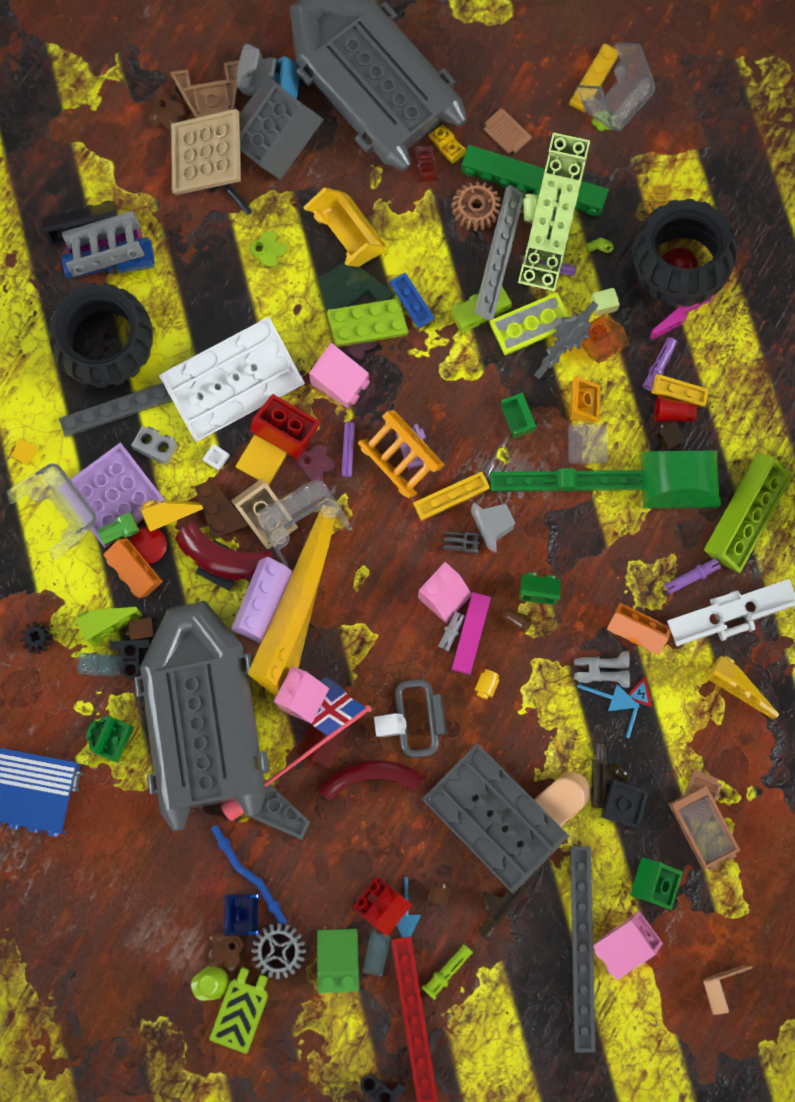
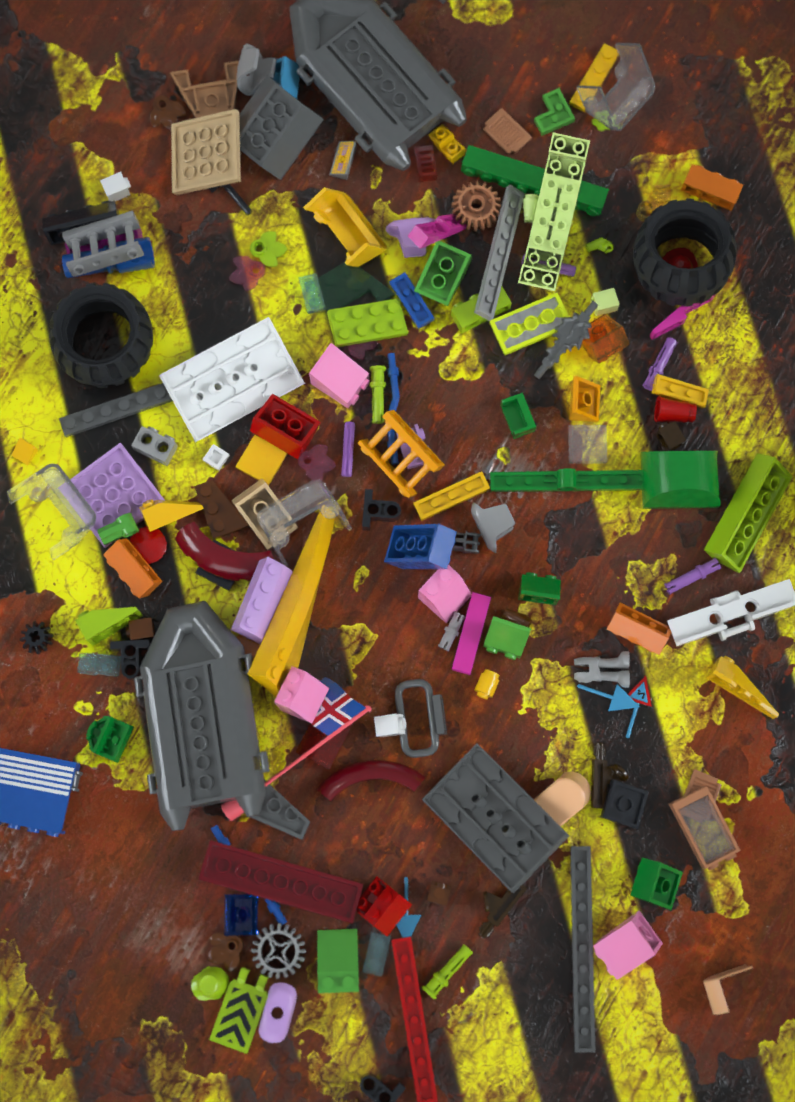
none -> white brick [100,172,131,201]
none -> dark red plate [198,840,363,924]
none -> clear pink plate [229,256,265,291]
none -> lavender piece [259,982,297,1043]
none -> clear light blue plate [298,273,326,314]
none -> slope [329,141,357,180]
none -> black tile [362,489,401,531]
none -> lime pin [369,365,386,424]
none -> blue brick [384,524,457,569]
none -> lavender piece [386,217,435,258]
none -> blue bar [387,353,400,465]
none -> dark pink slope [408,214,467,249]
none -> bright green slope [414,241,473,306]
none -> bright green slope [483,616,531,660]
none -> bright green plate [534,88,575,136]
none -> orange brick [681,164,743,211]

